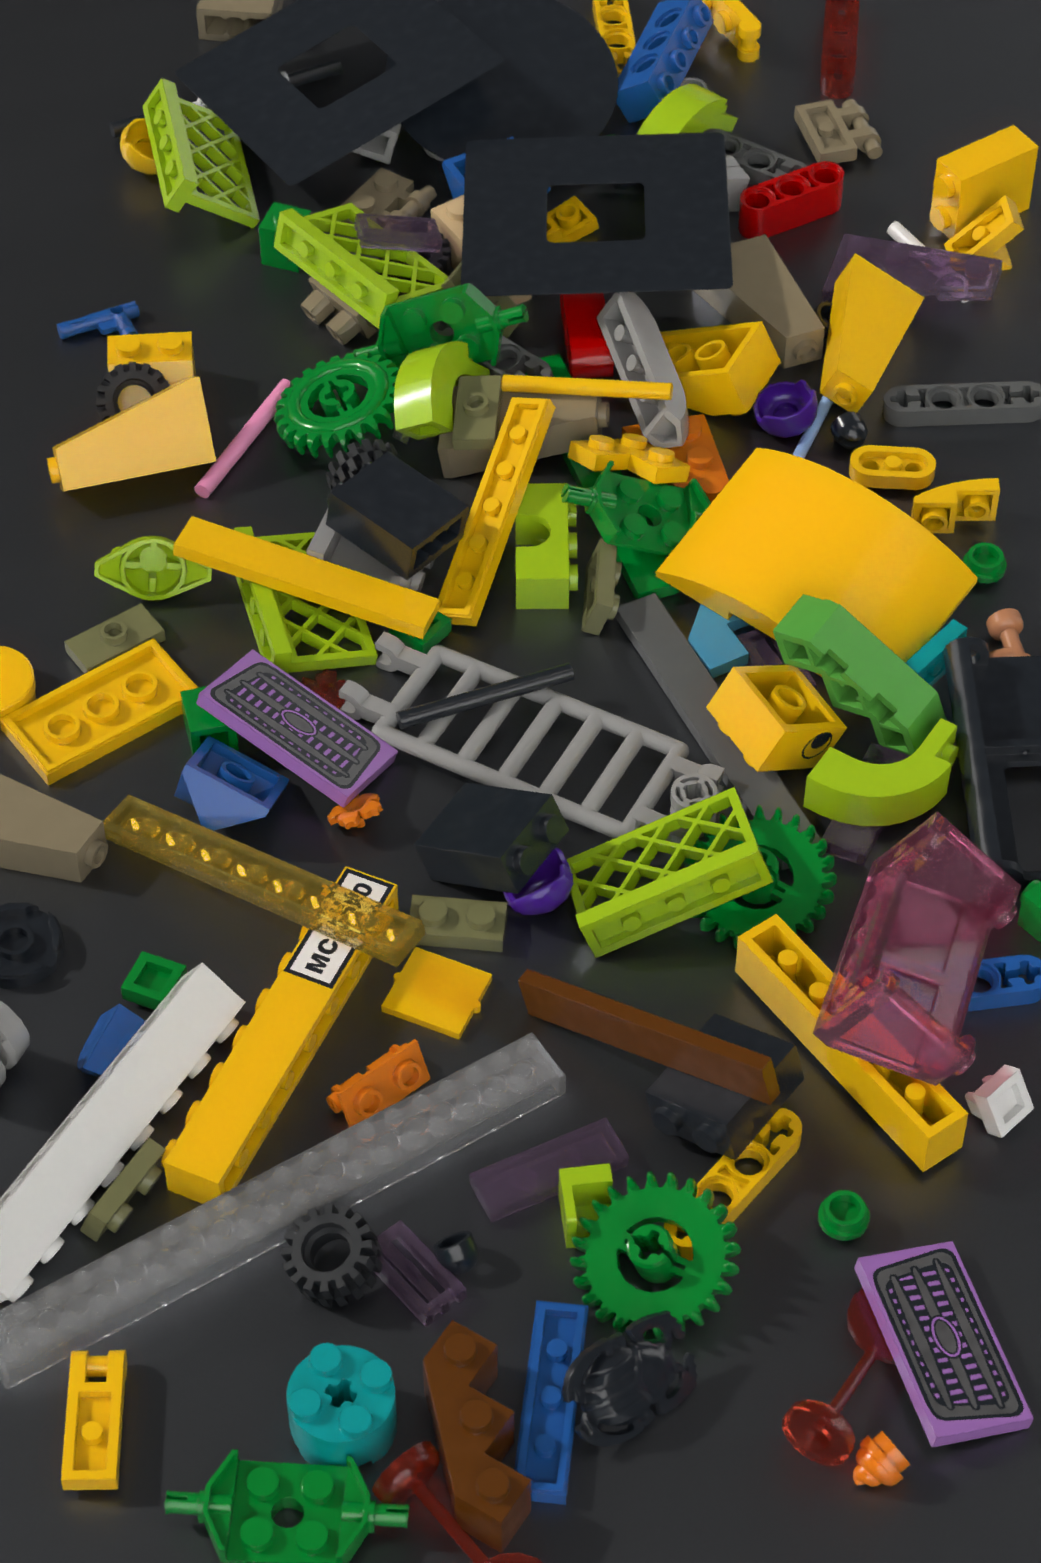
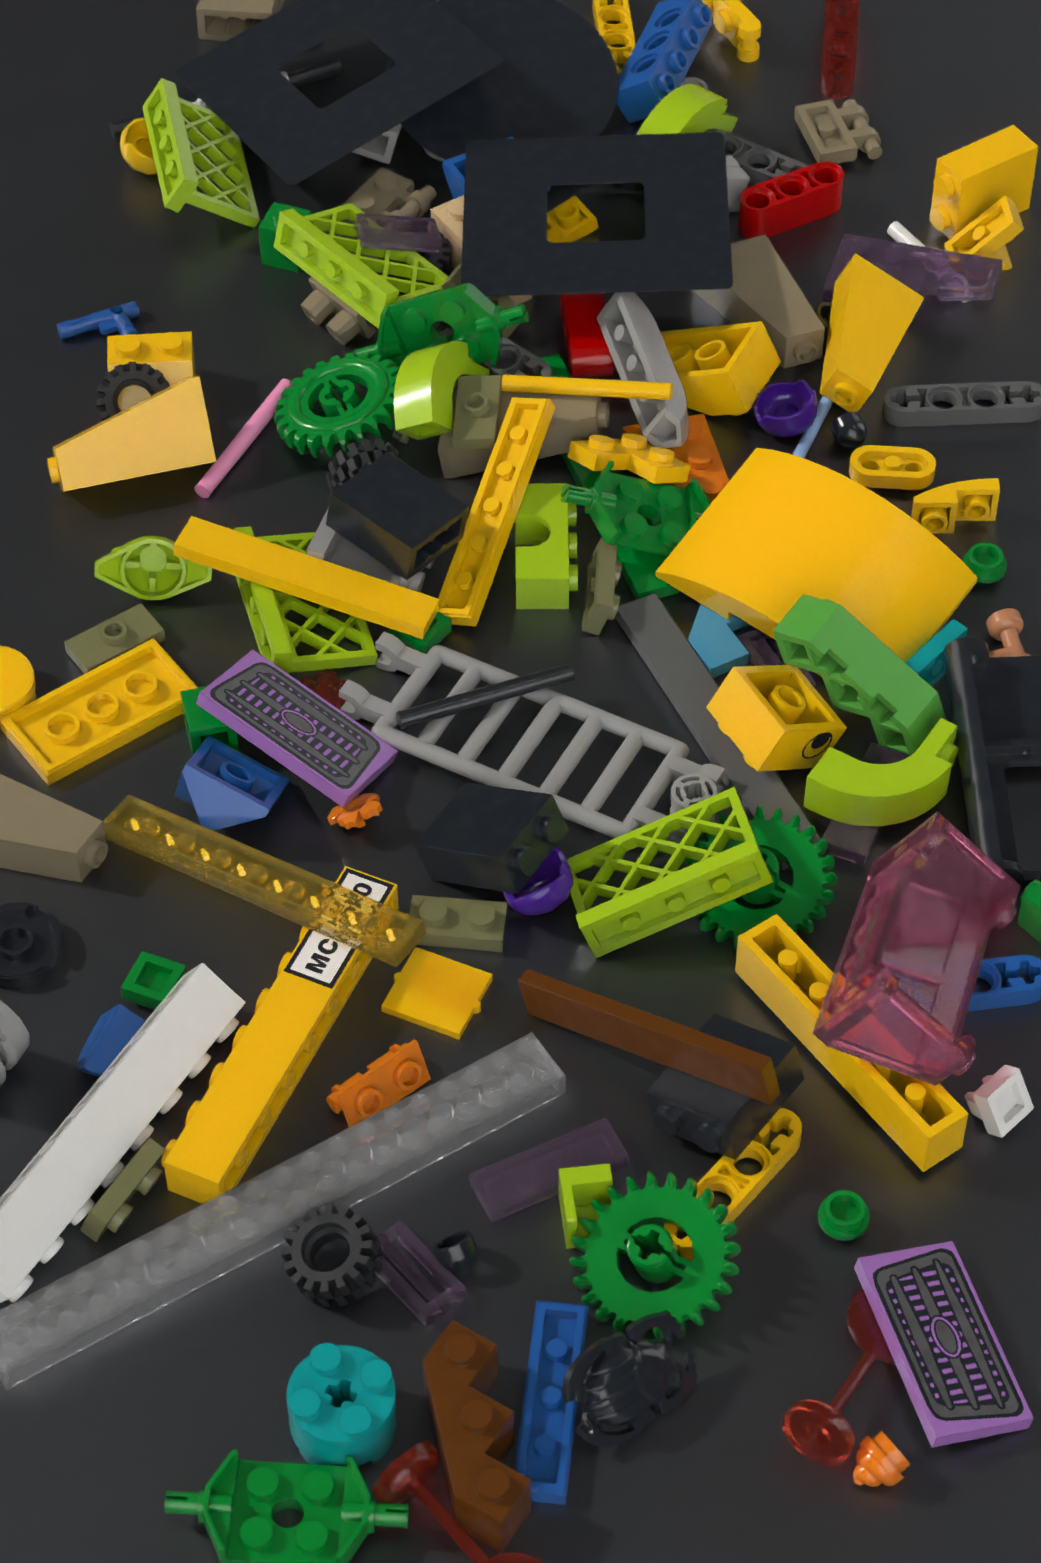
yellow plate [61,1350,127,1490] -> none

